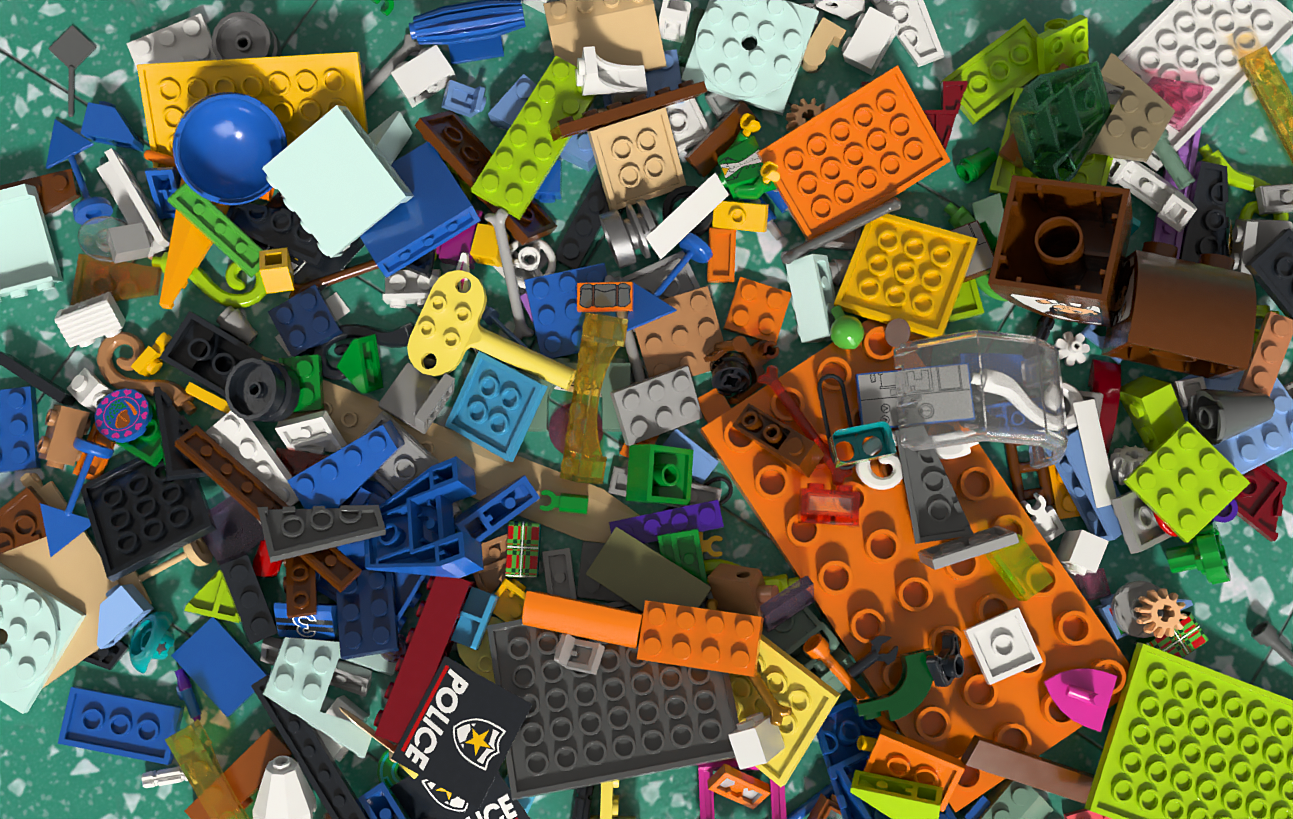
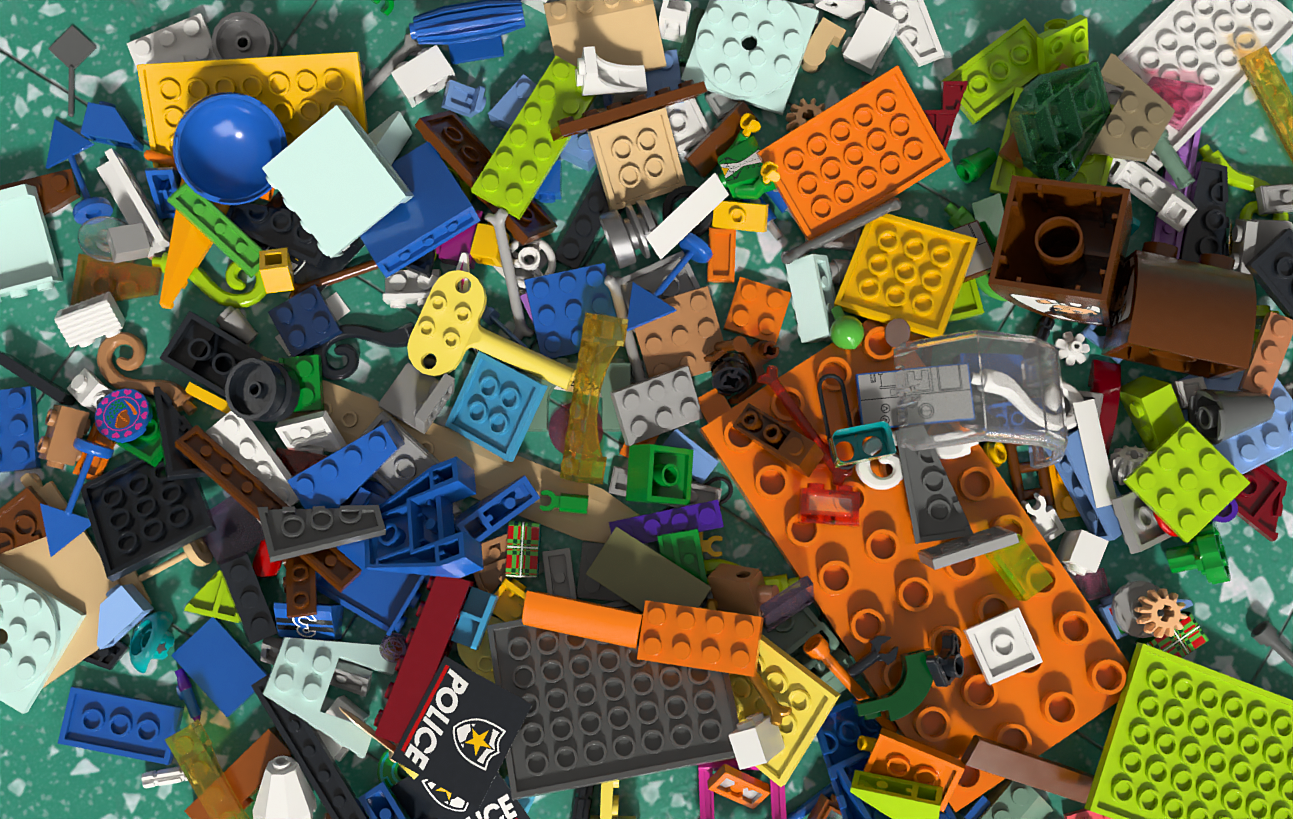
yellow plate [130,332,172,377] -> none
green slope [336,334,383,393] -> none
dark blue plate [336,570,400,660] -> none
light grey bracket [554,633,605,675] -> none
tile [577,282,633,312] -> none
dark pink shield [1044,668,1117,732] -> none
none -> yellow plate [983,441,1007,468]

